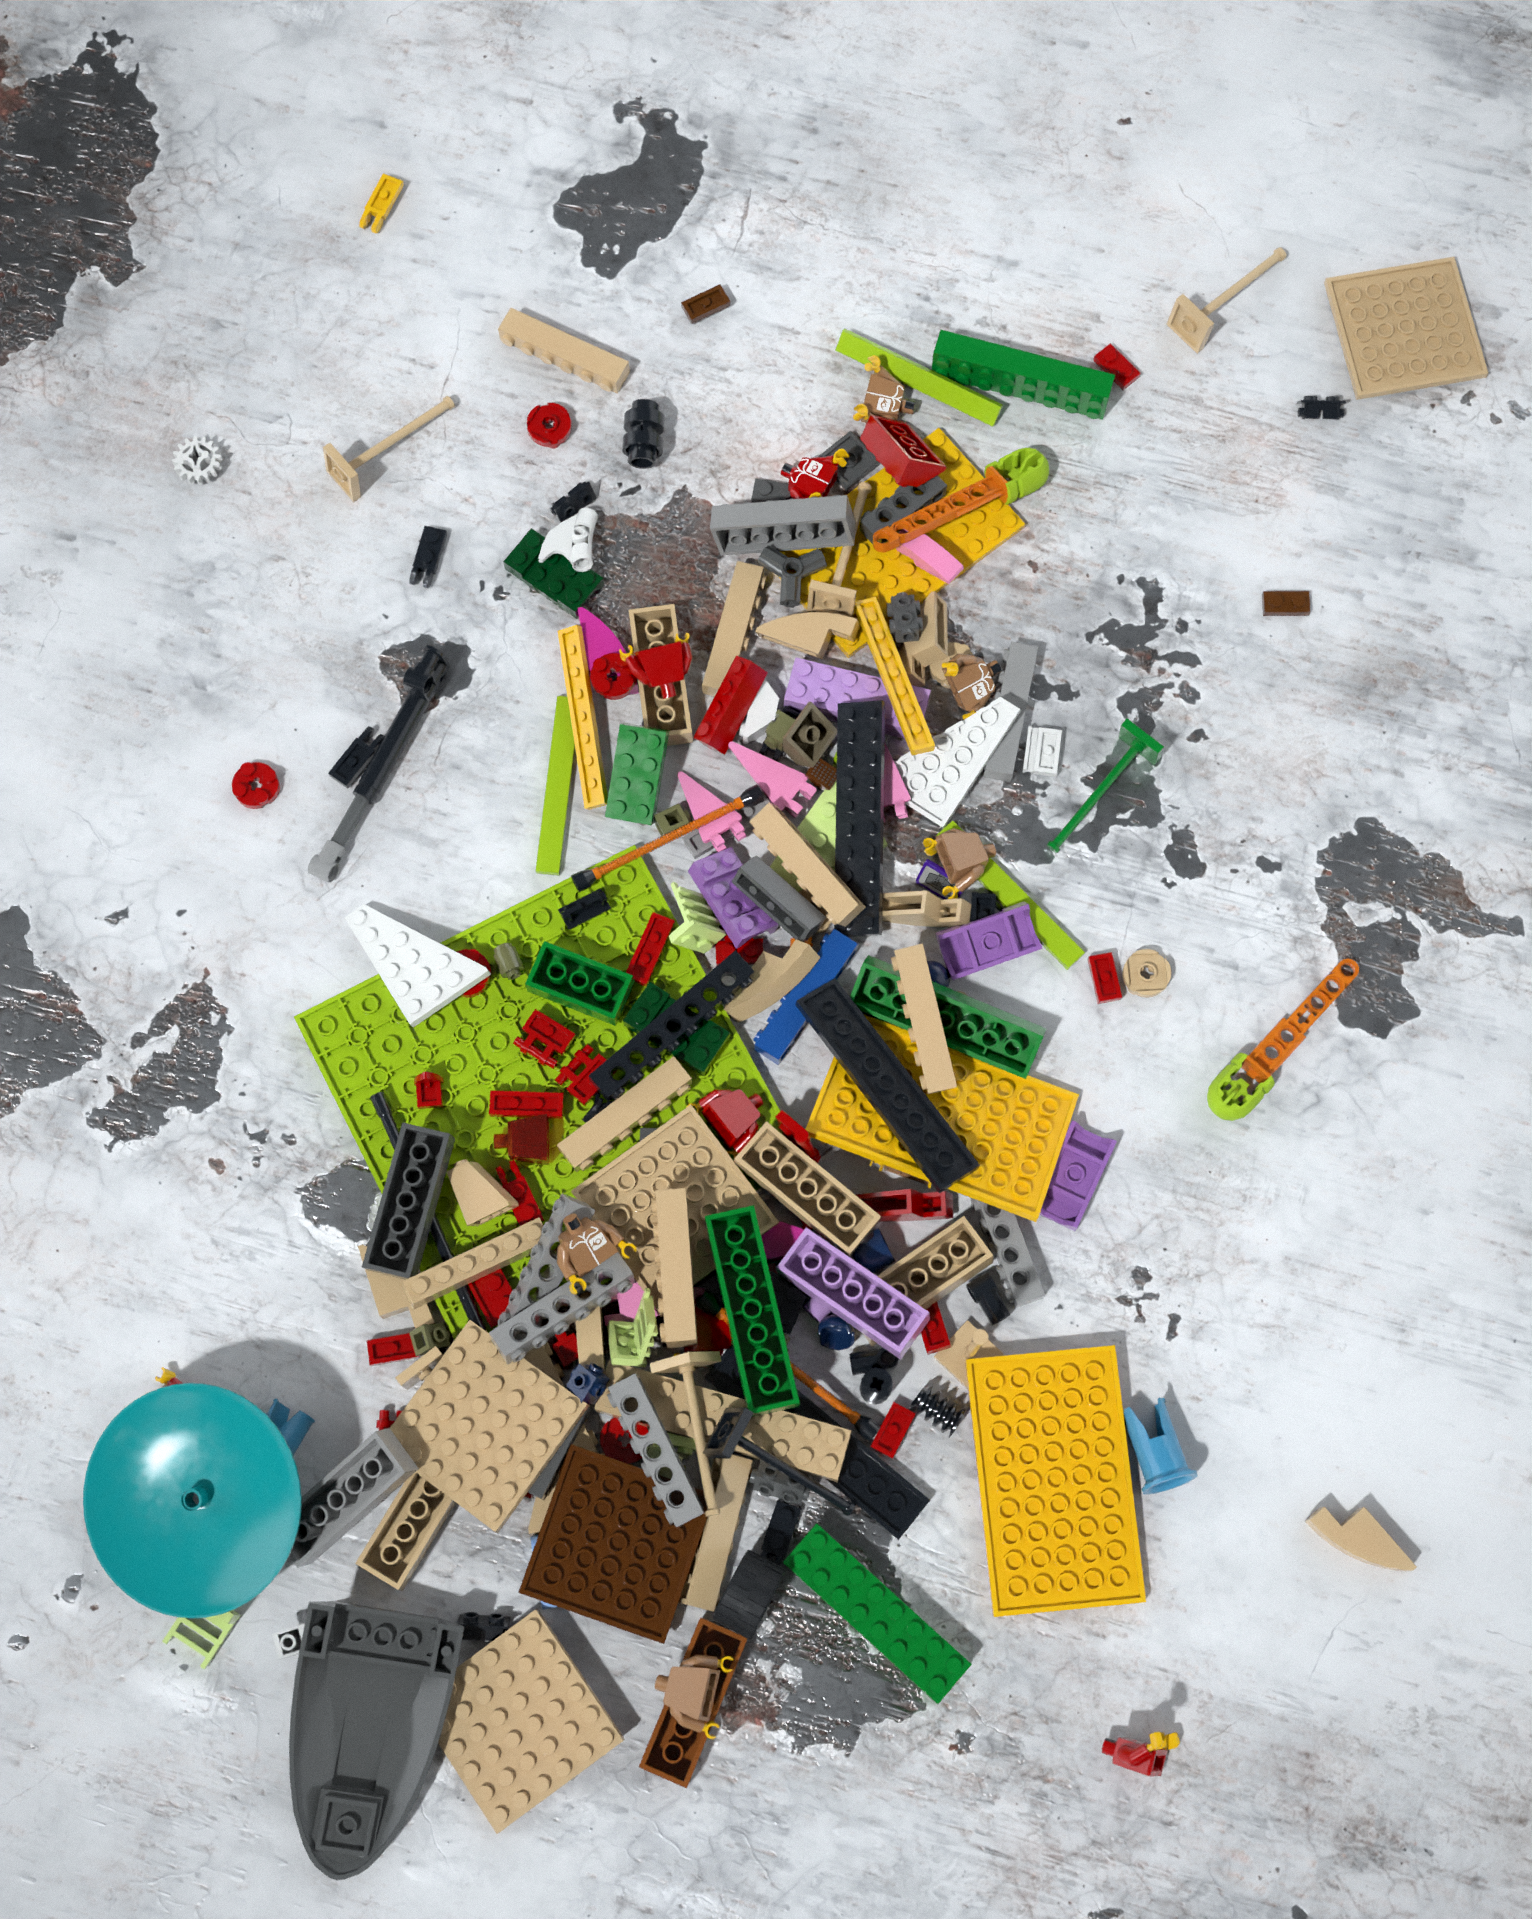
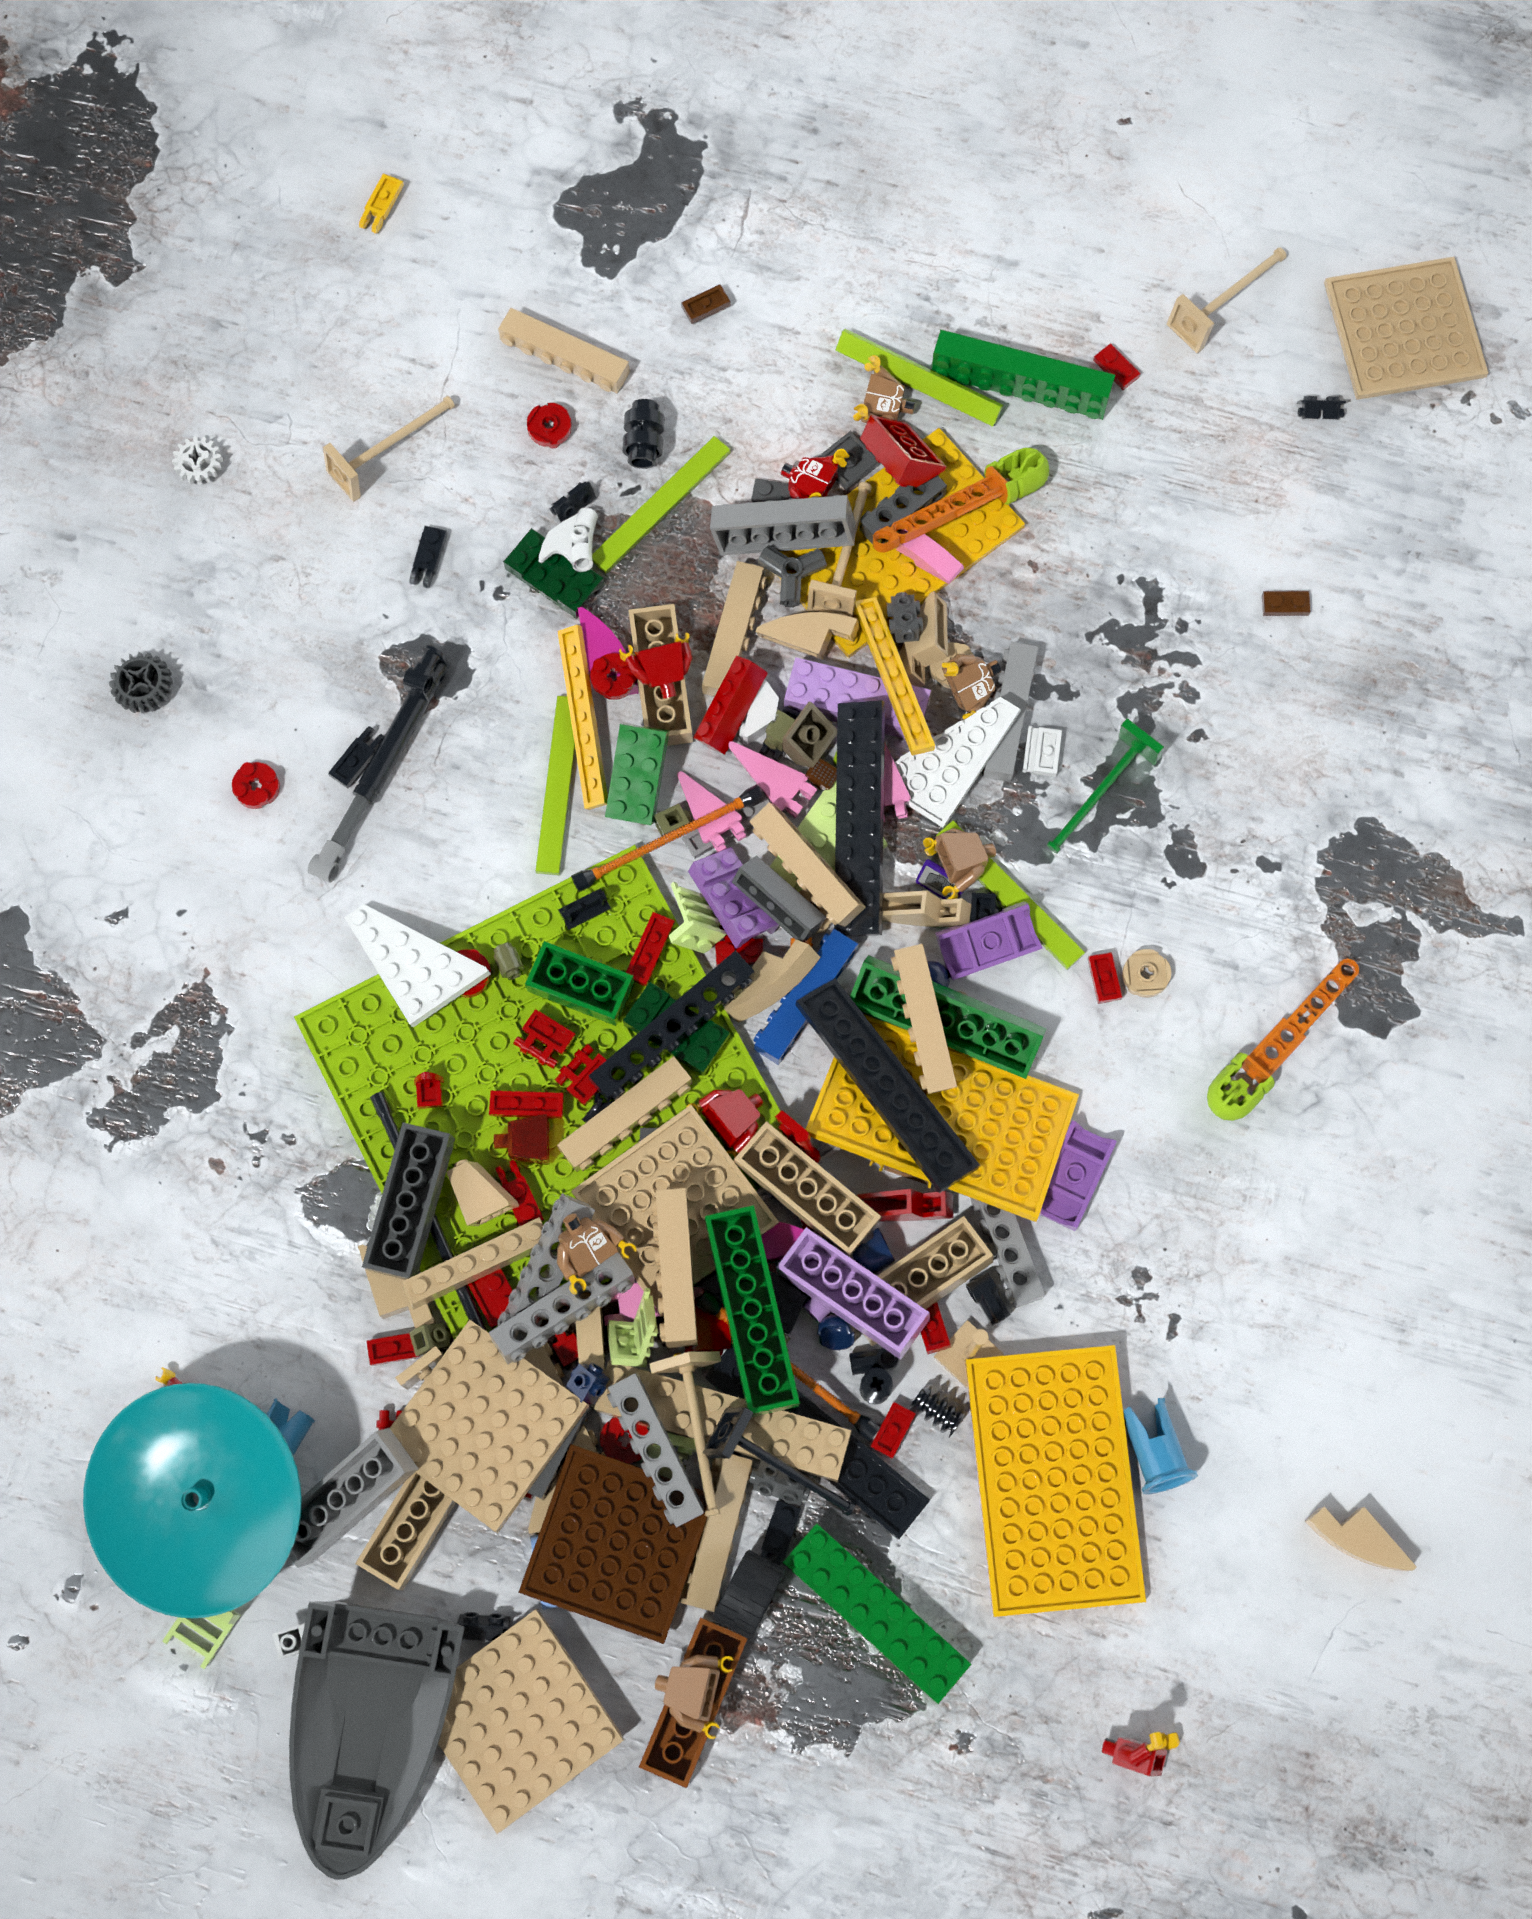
none -> dark grey gear [109,651,173,714]
none -> lime tile [592,436,731,574]

